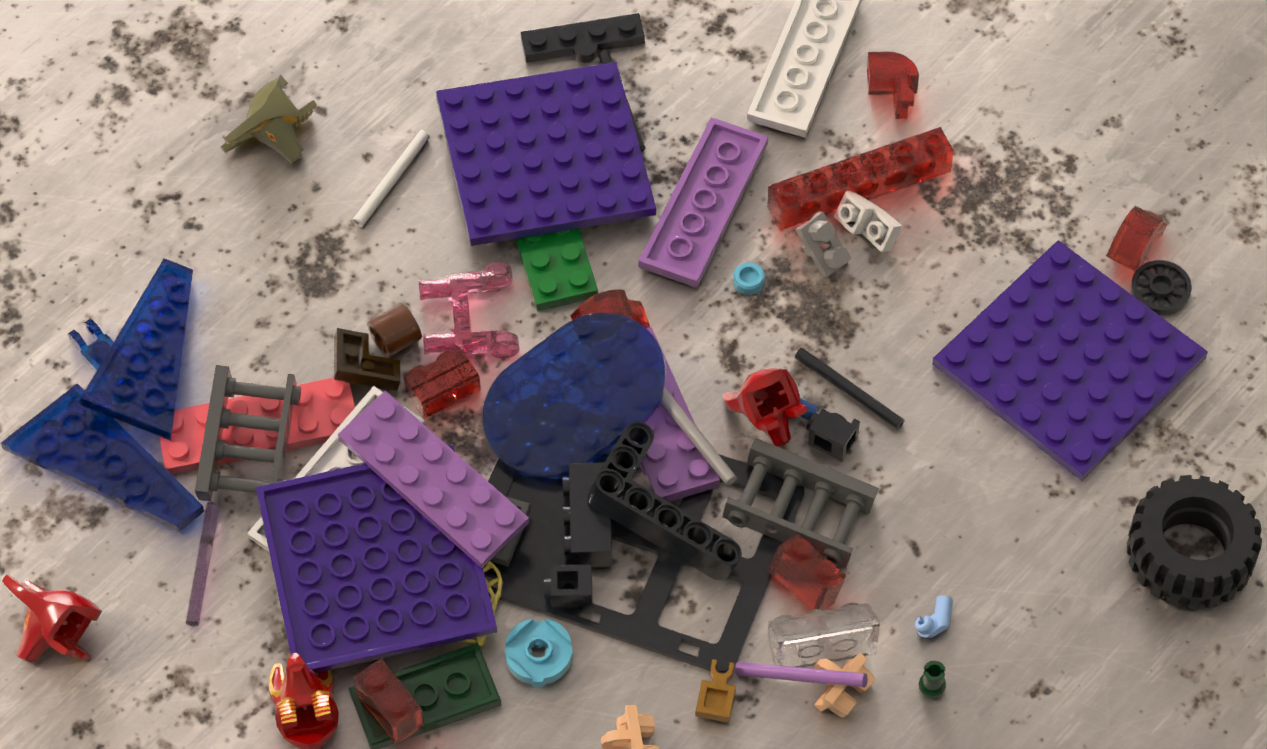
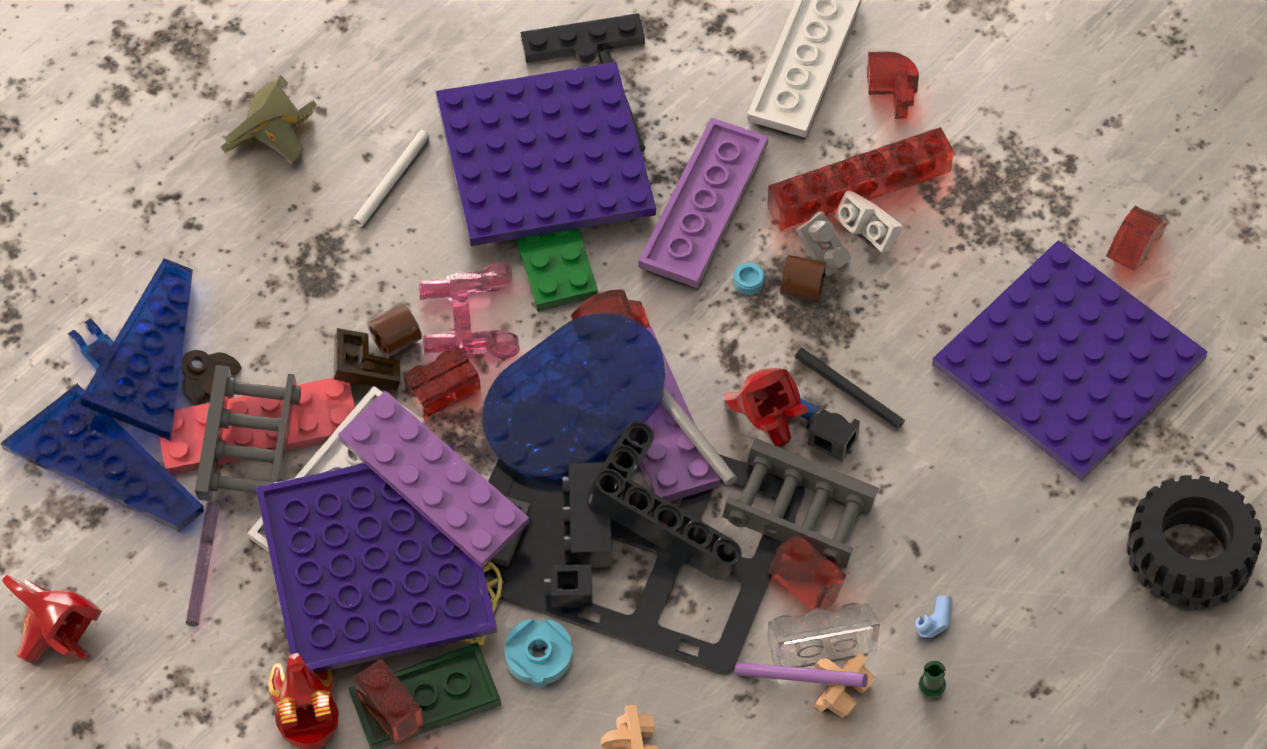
pearl gold plate [695,659,736,723] -> none
black wheel [1131,260,1192,315] -> none
none -> dark brown plate [180,350,242,405]
none -> reddish brown piece [780,255,826,302]

